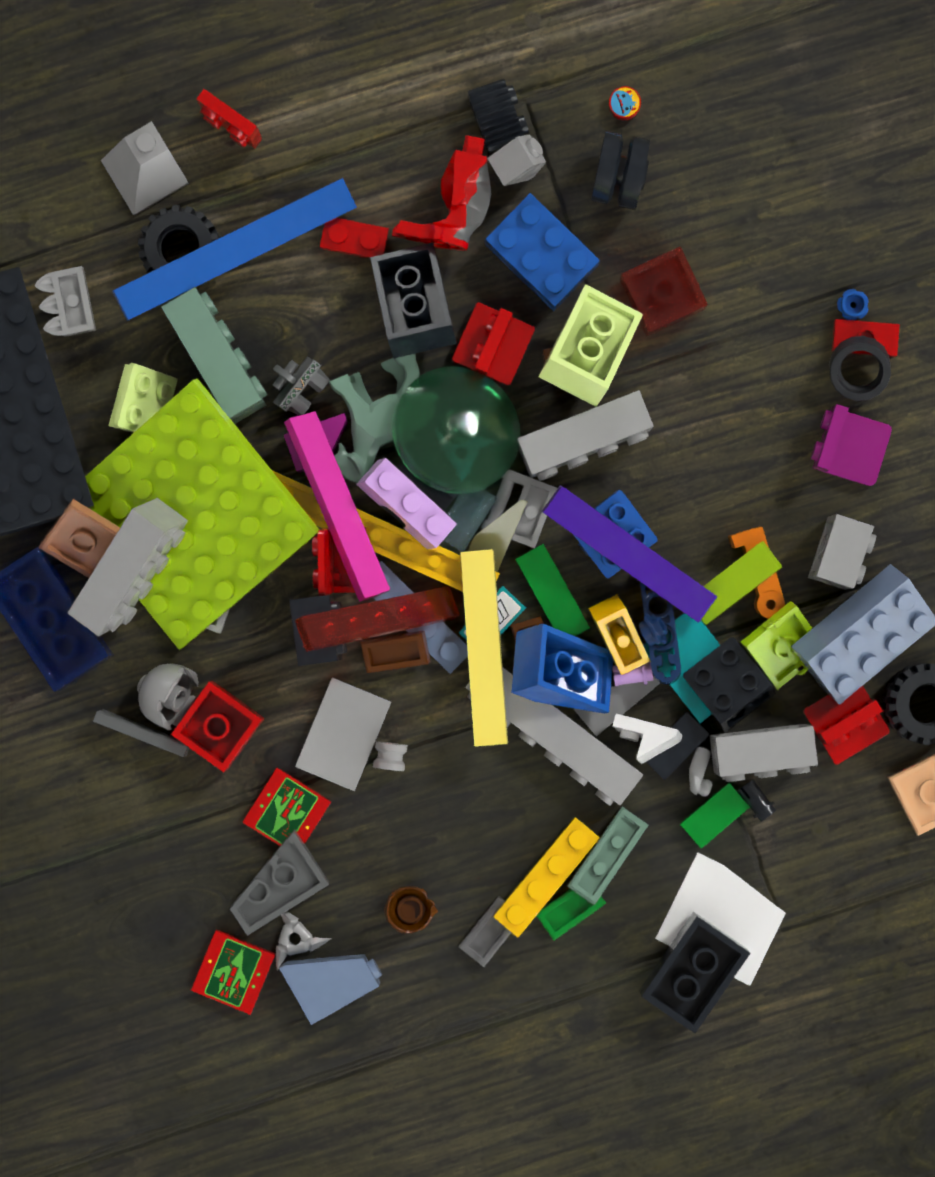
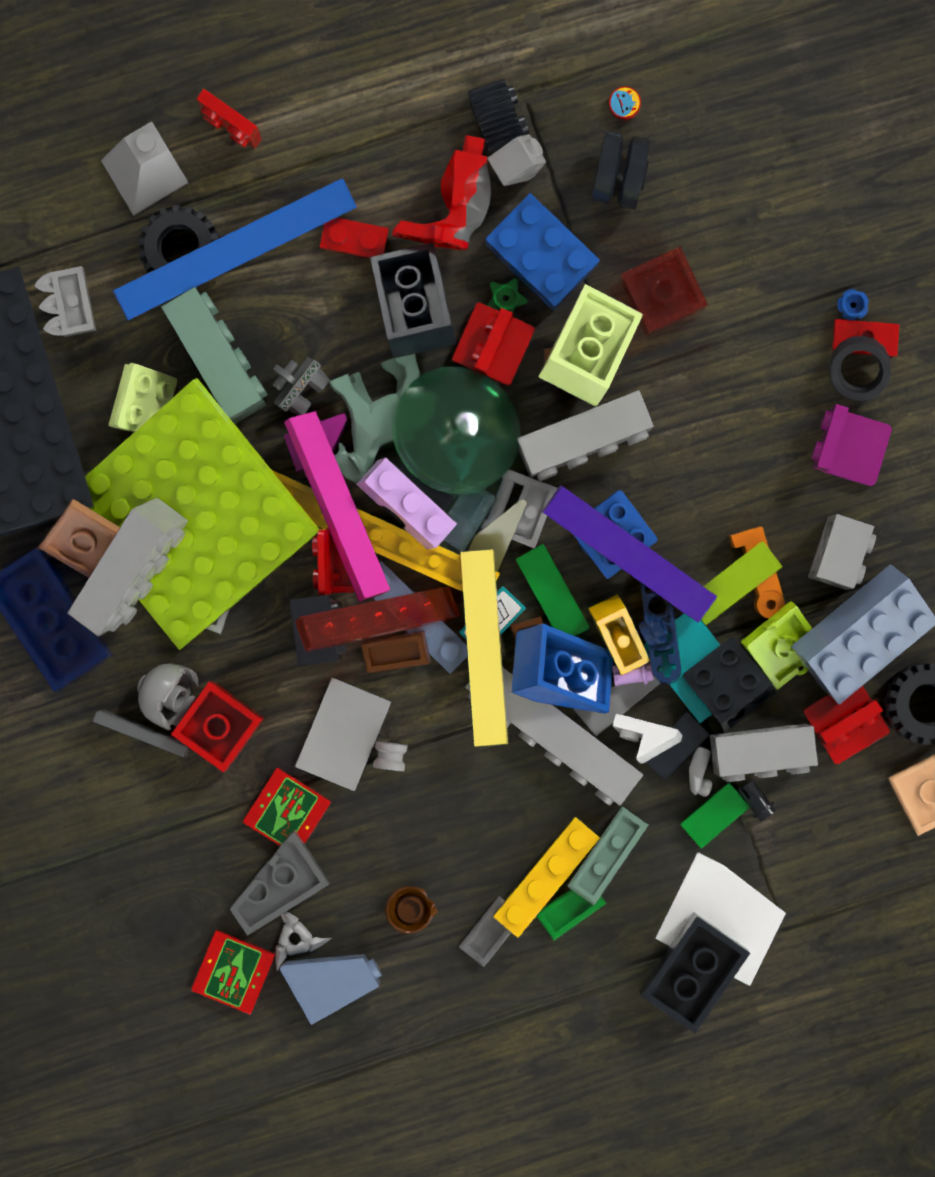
none -> green plate [486,278,528,313]

